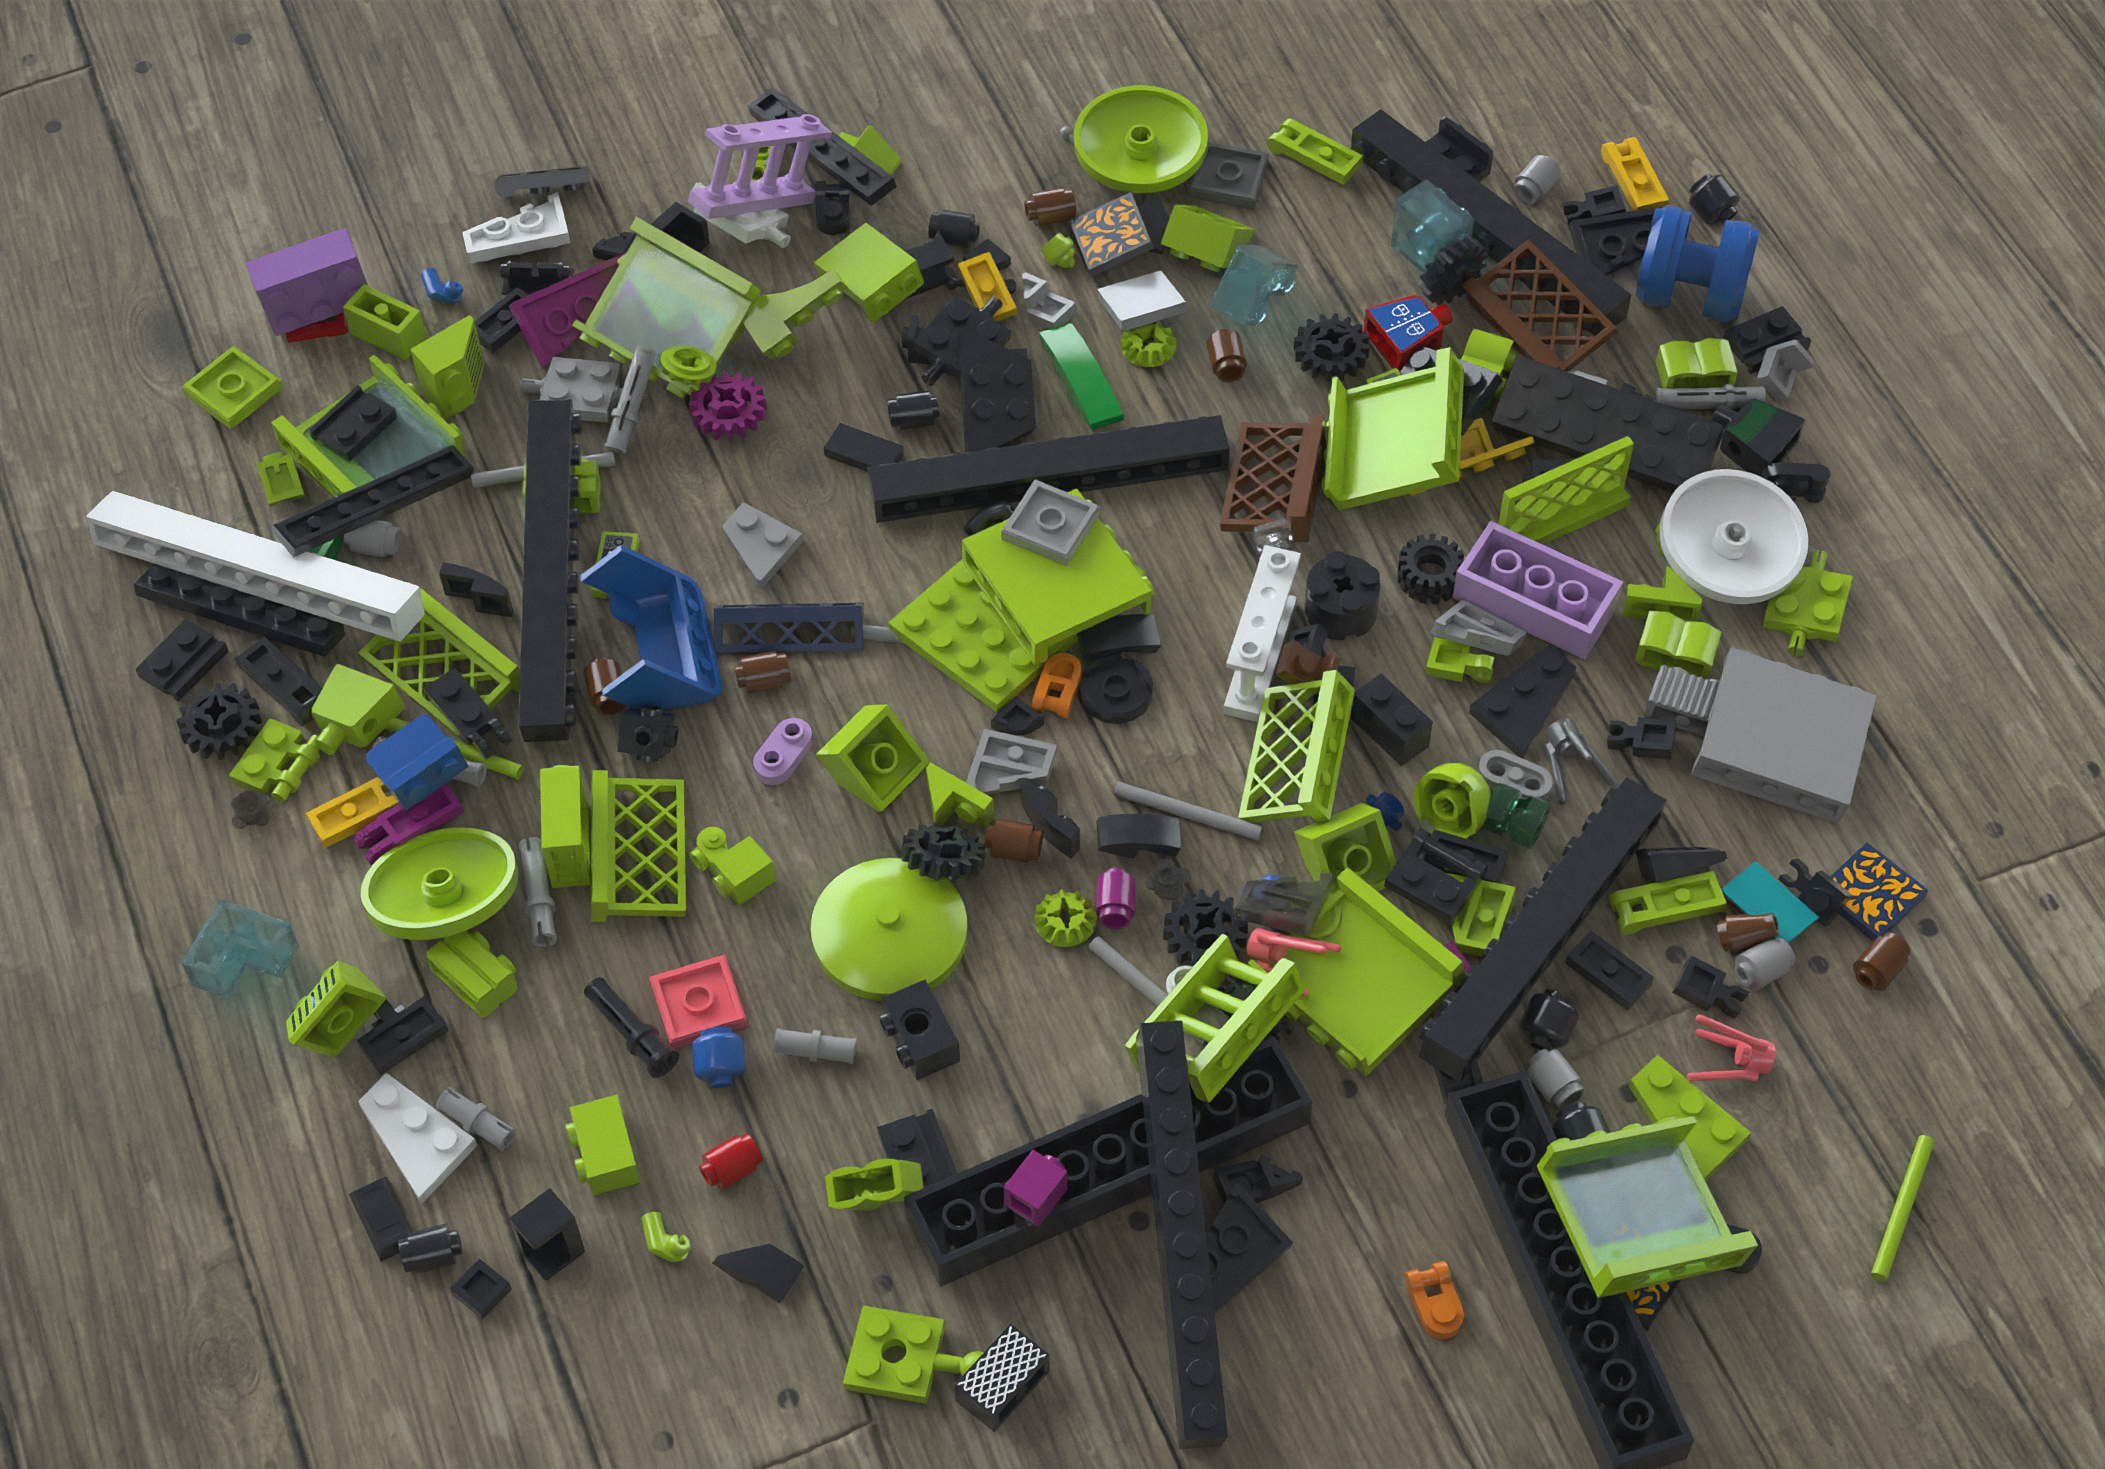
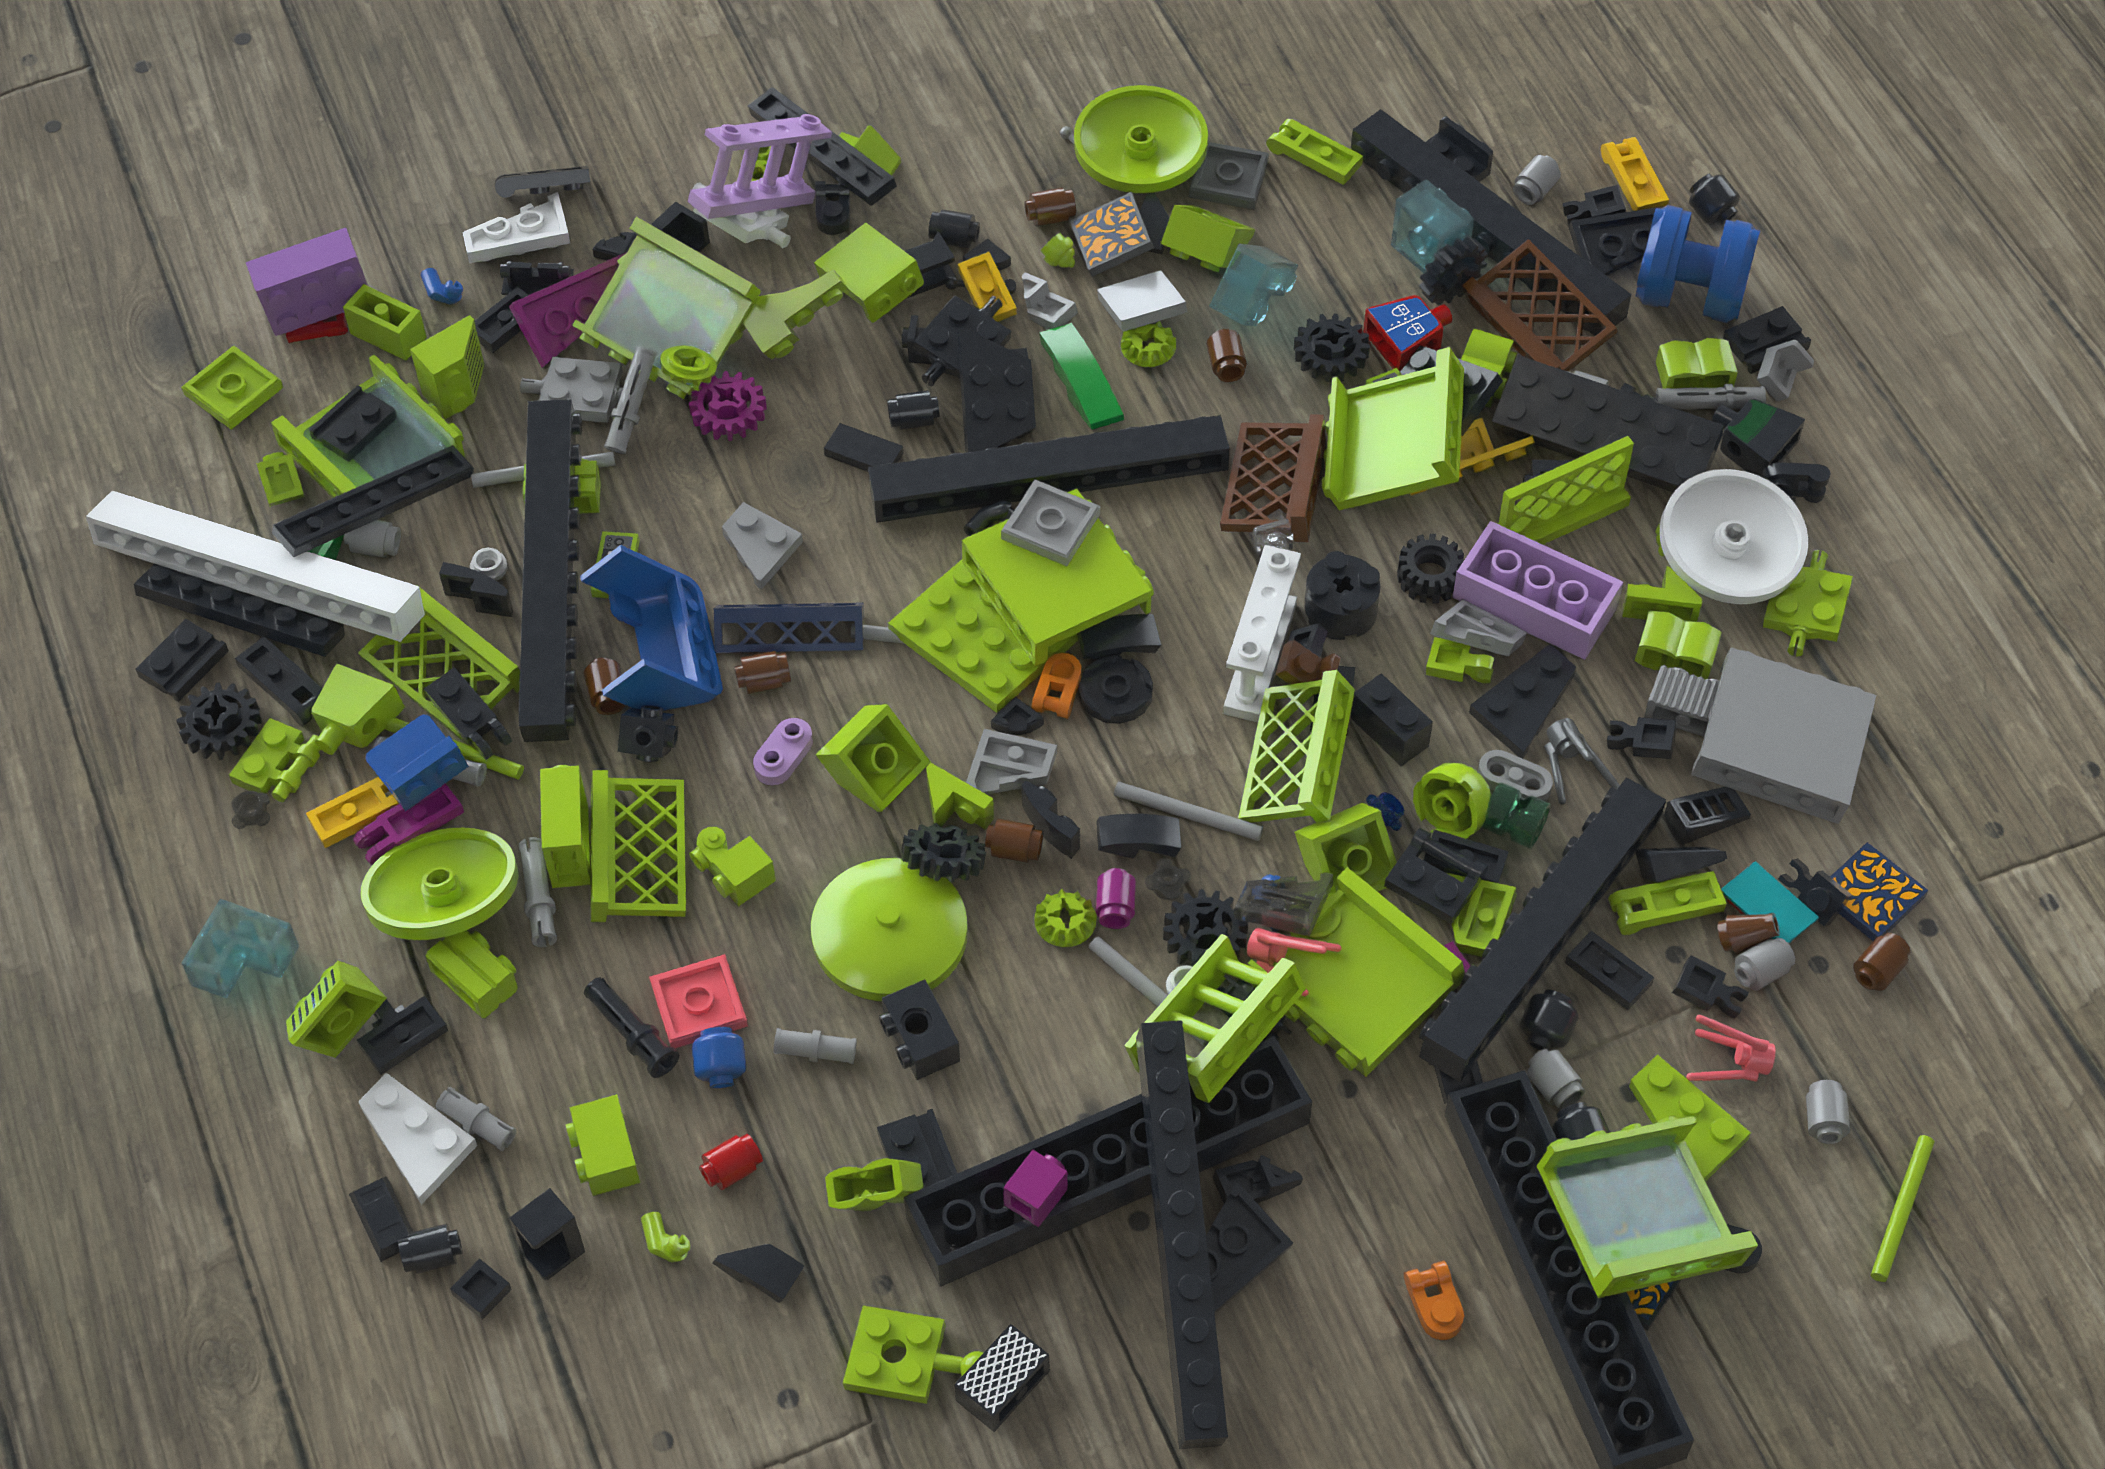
none -> white plate [470,547,507,581]
none -> black slope [1664,786,1751,845]
none -> light grey brick [1806,1080,1850,1144]

